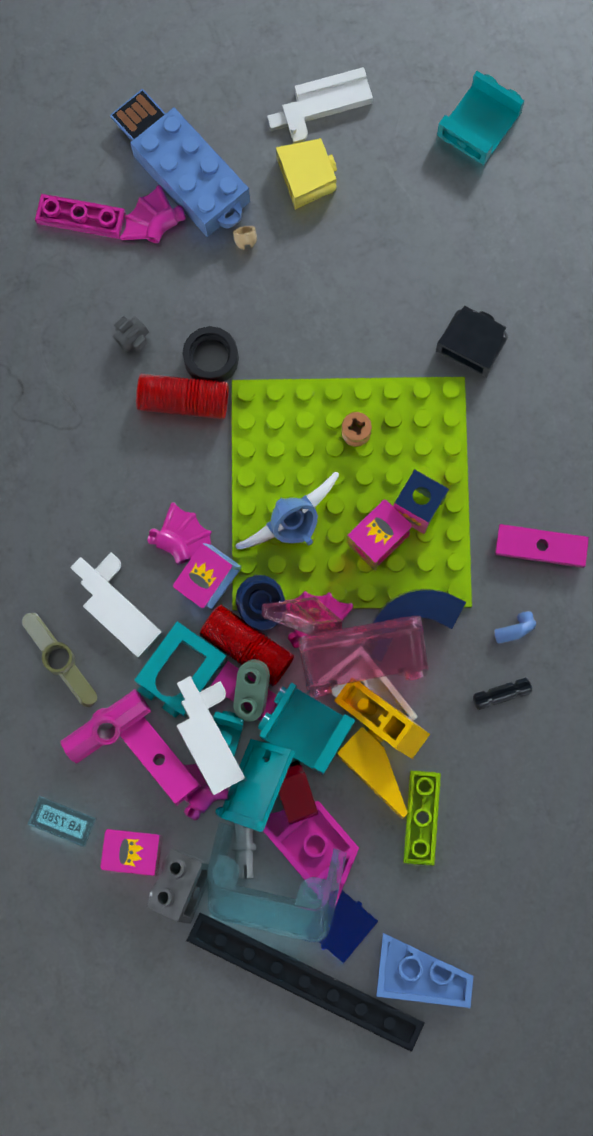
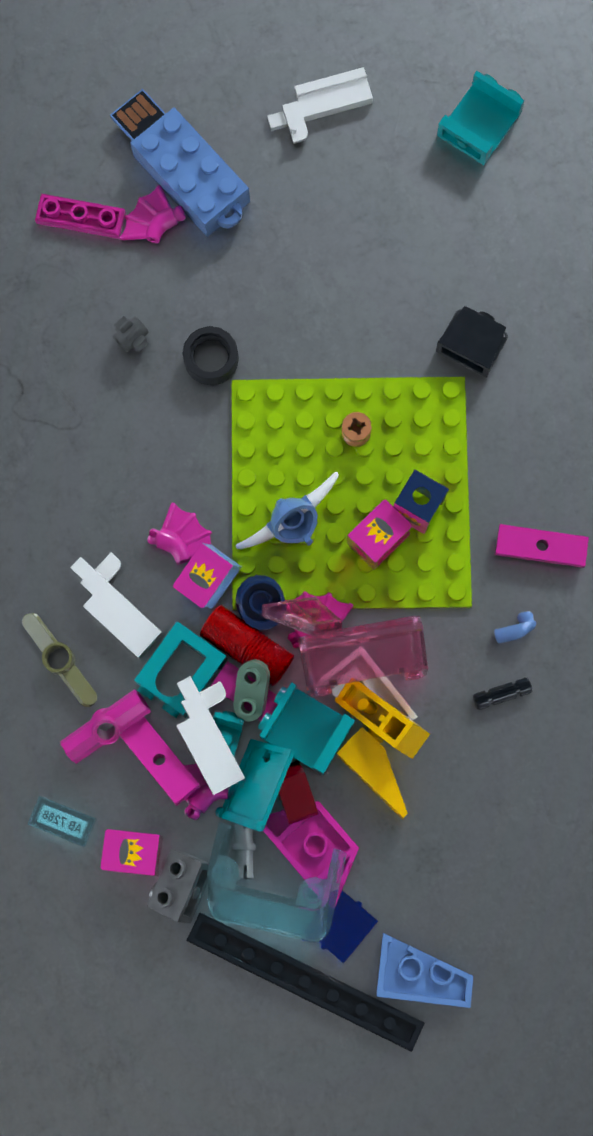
red piece [136,373,229,419] -> none
tan hinge [233,226,257,250] -> none
light yellow torso [276,138,337,210] -> none
dark blue arch [367,589,466,661] -> none
lime tile [403,770,441,866] -> none

